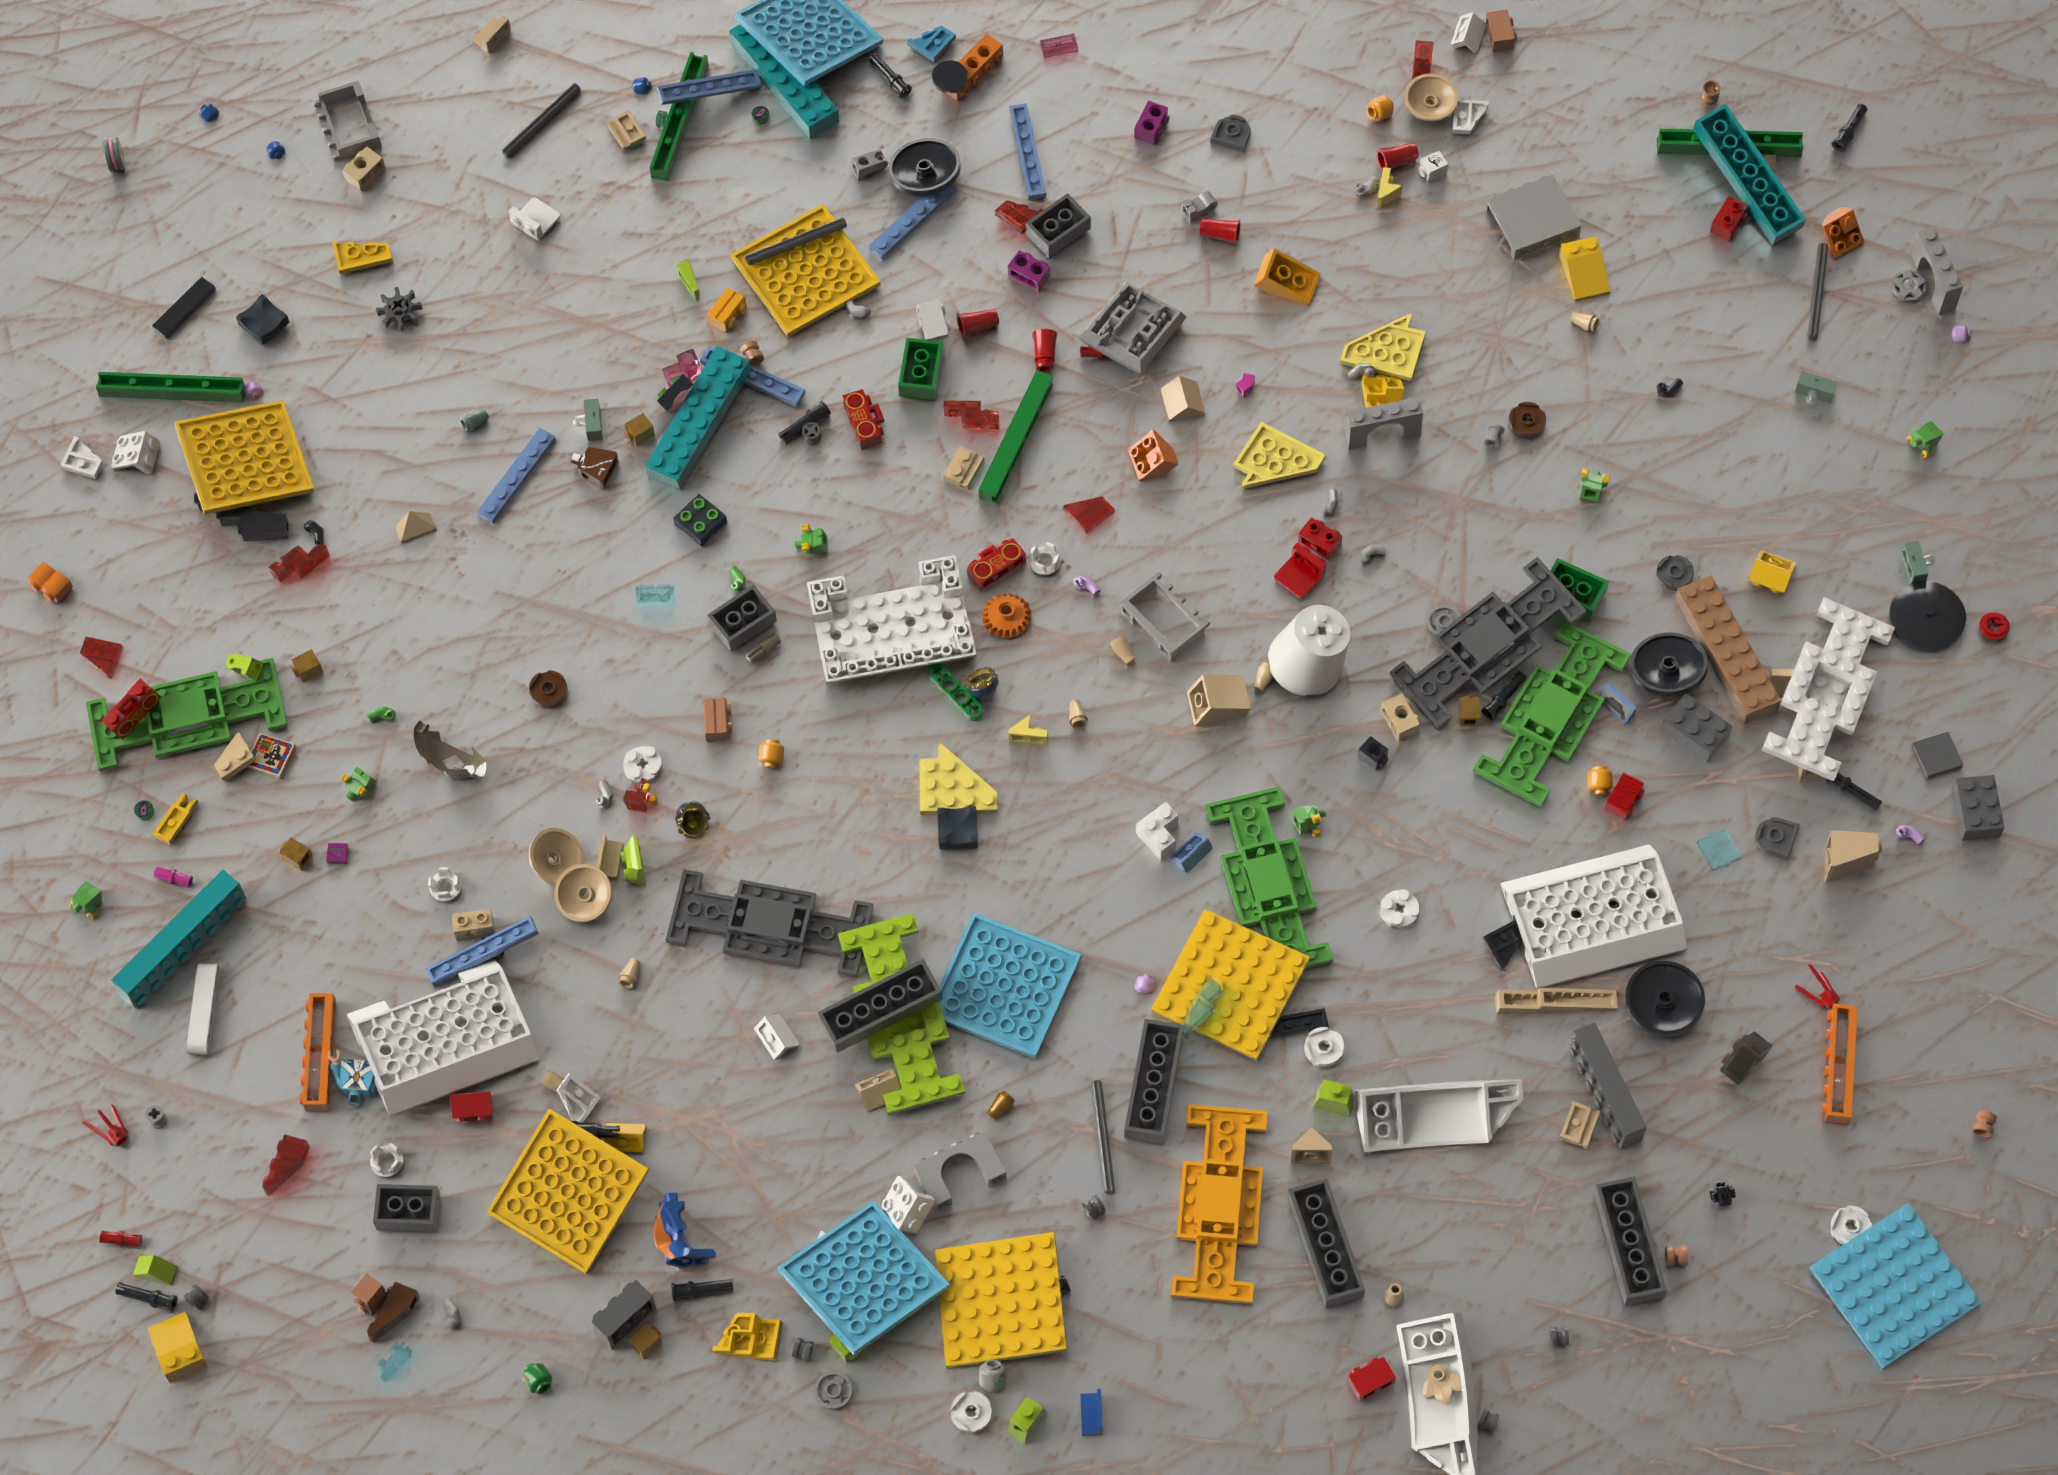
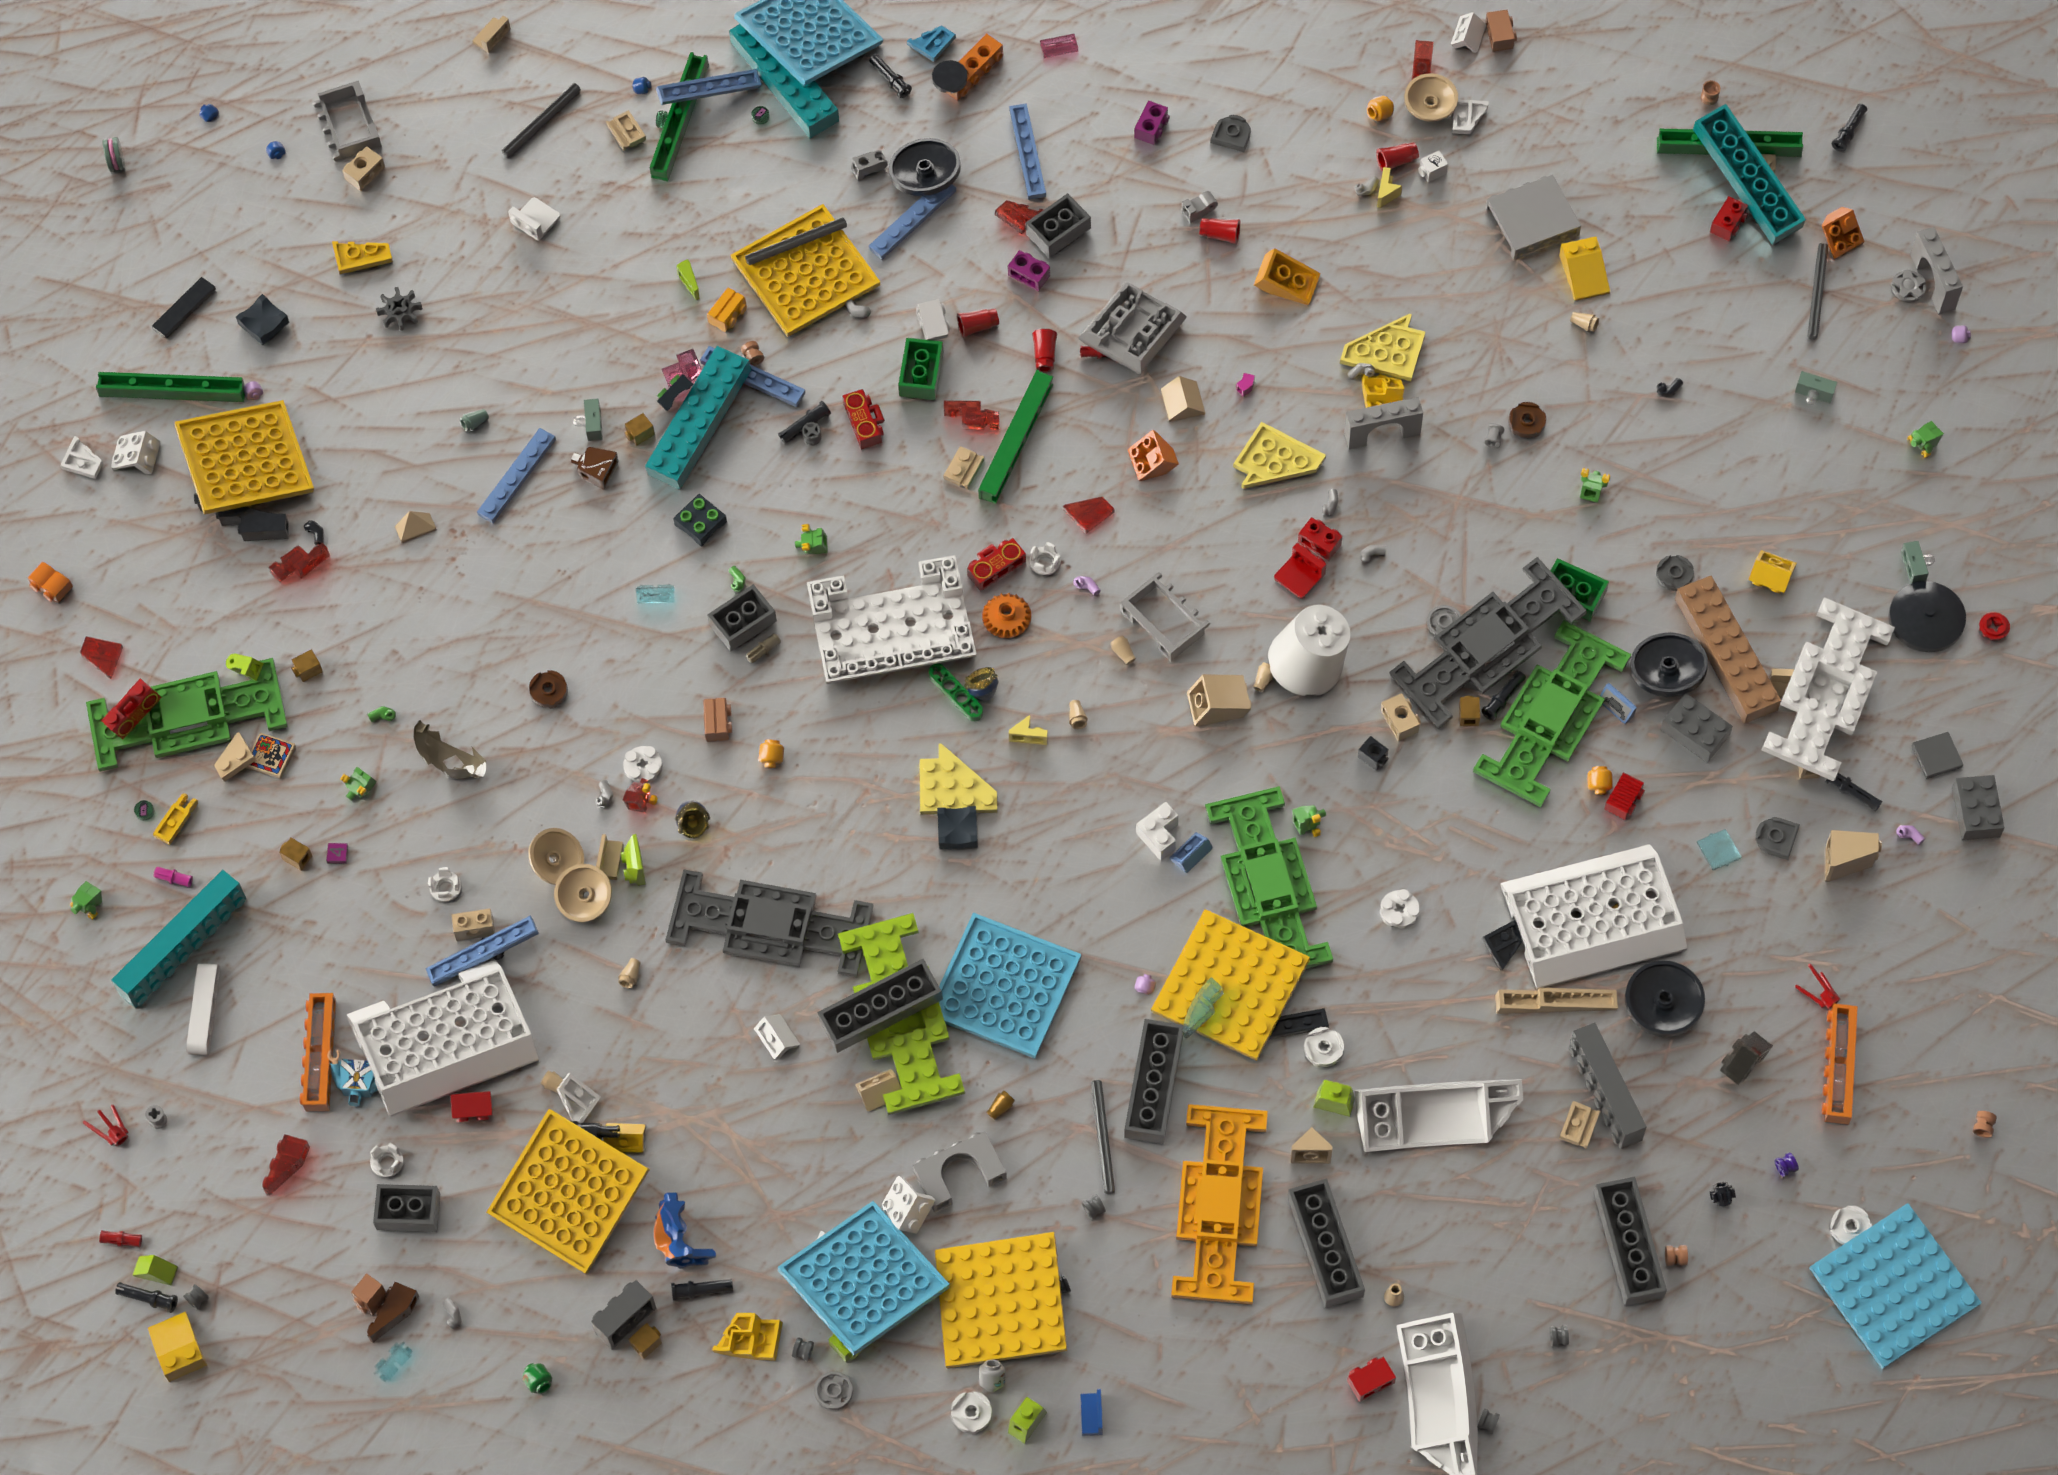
tan plate [1422,1365,1462,1405] -> none
none -> dark purple wheel [1774,1152,1799,1177]

